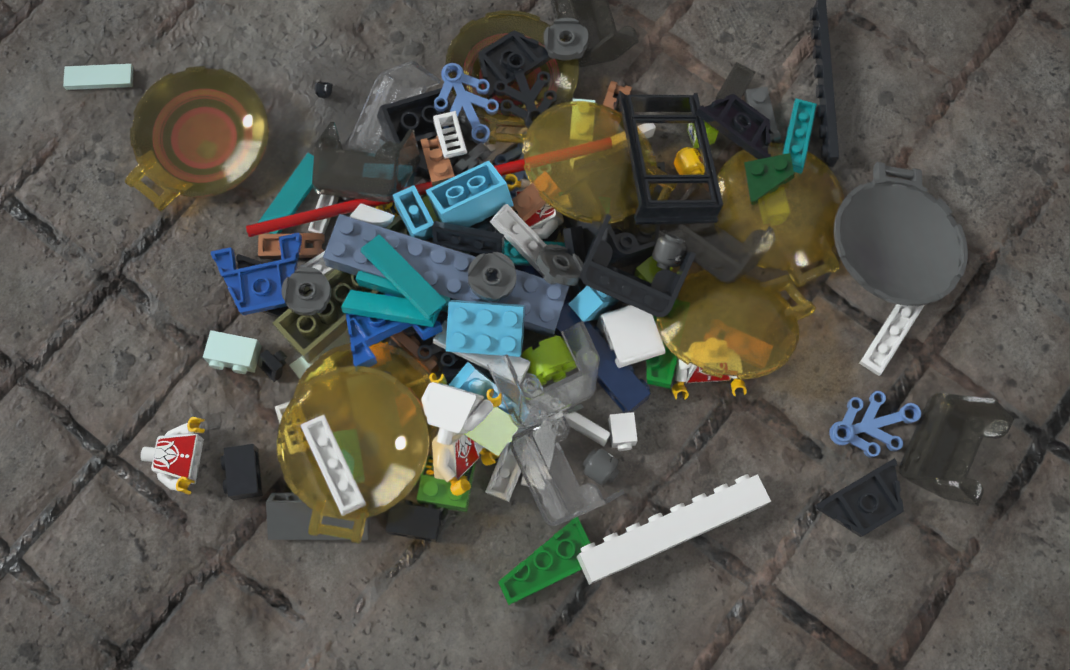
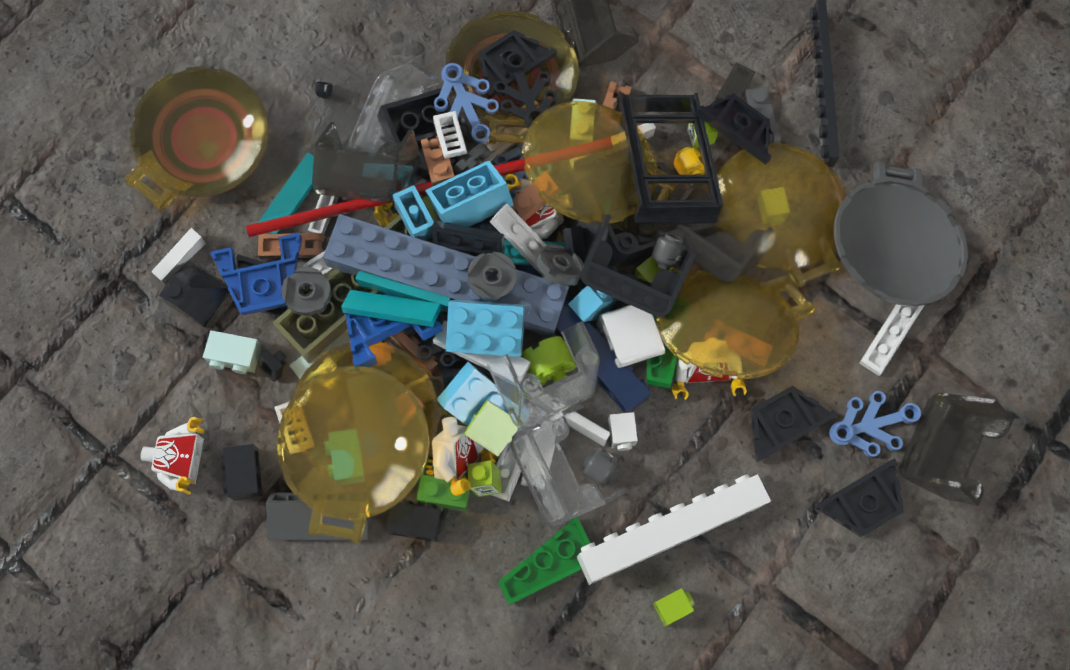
light aqua tile [63,64,134,90] -> none
white tile [301,415,366,516] -> none
white brick [350,203,395,228] -> none
teal tile [361,234,447,320] -> none
white torso [421,373,502,445] -> none
dark grey plate [544,18,588,60] -> none
dark green wing [744,153,795,205] -> none
teal tile [782,98,817,174] -> none
none -> white piece [152,228,206,283]
none -> black slope [158,266,230,327]
none -> lime brick [468,460,502,497]
none -> lime brick [653,588,695,627]
none -> black wing [750,386,837,462]

